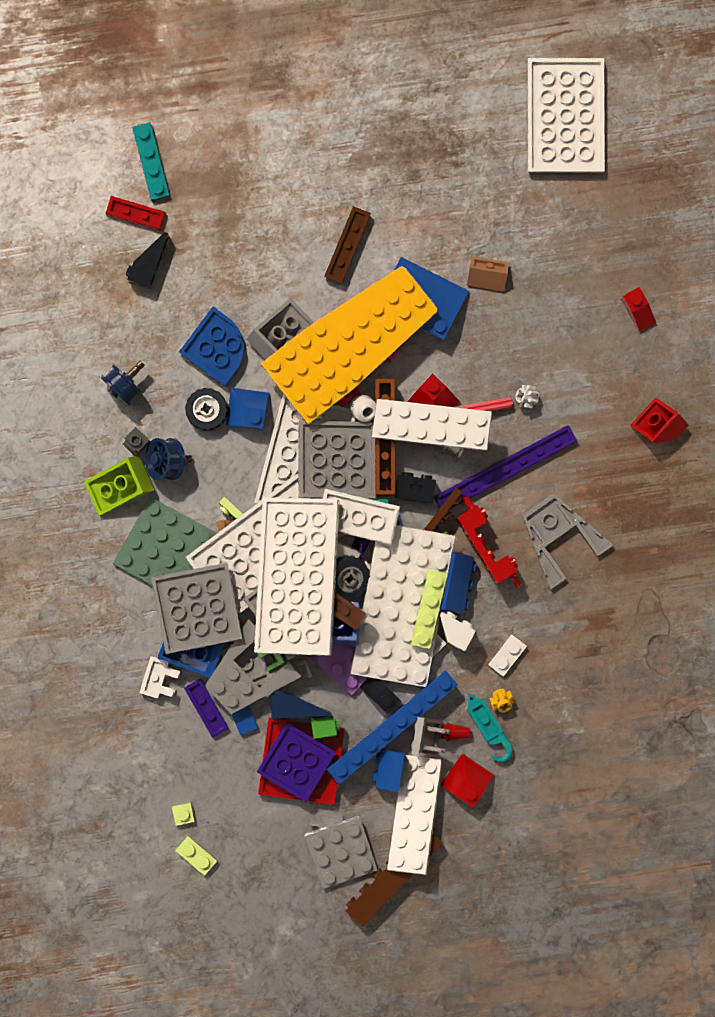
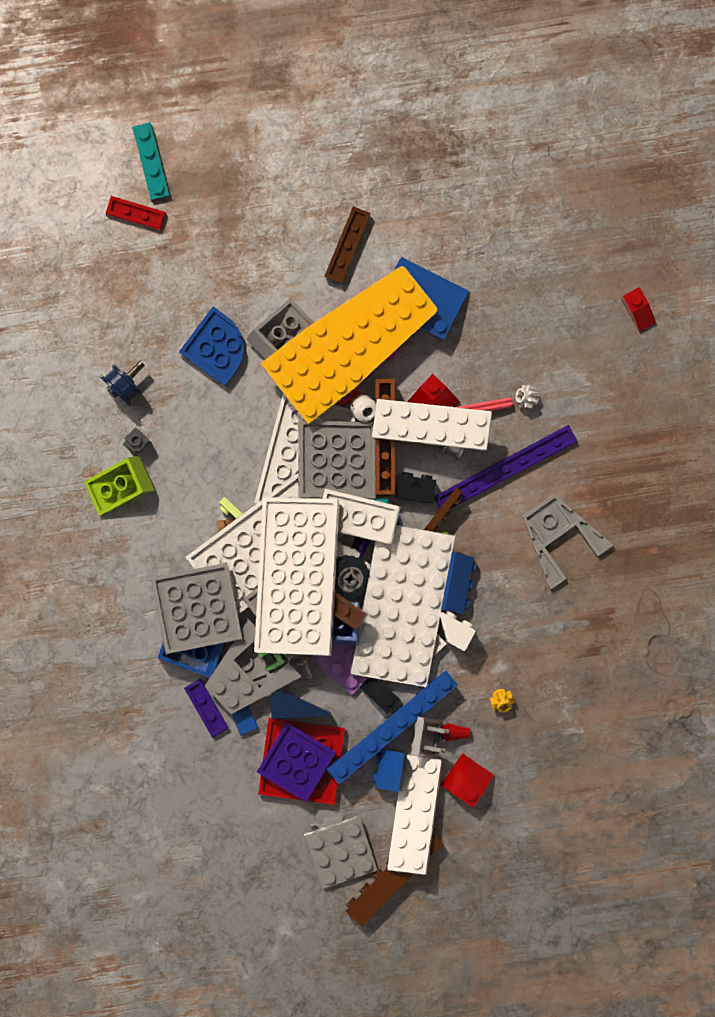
sand green plate [113,497,217,585] -> none
black slope [126,232,169,289] -> none
white plate [140,656,182,699] -> none
dark blue wheel [145,438,193,481] -> none
yellowish green plate [172,803,195,826] -> none
yellowish green plate [175,836,217,876] -> none
black wheel [185,388,228,431] -> none
blue slope [226,388,269,430] -> none
bright green window [311,716,340,739] -> none
yellowish green plate [411,569,448,649] -> none
red brick [456,495,523,588] -> none
medium nougat panel [467,256,509,292] -> none
teal plate [467,693,513,763] -> none
white plate [488,634,527,677] -> none
white plate [528,58,605,173] -> none
red slope [630,397,689,443] -> none

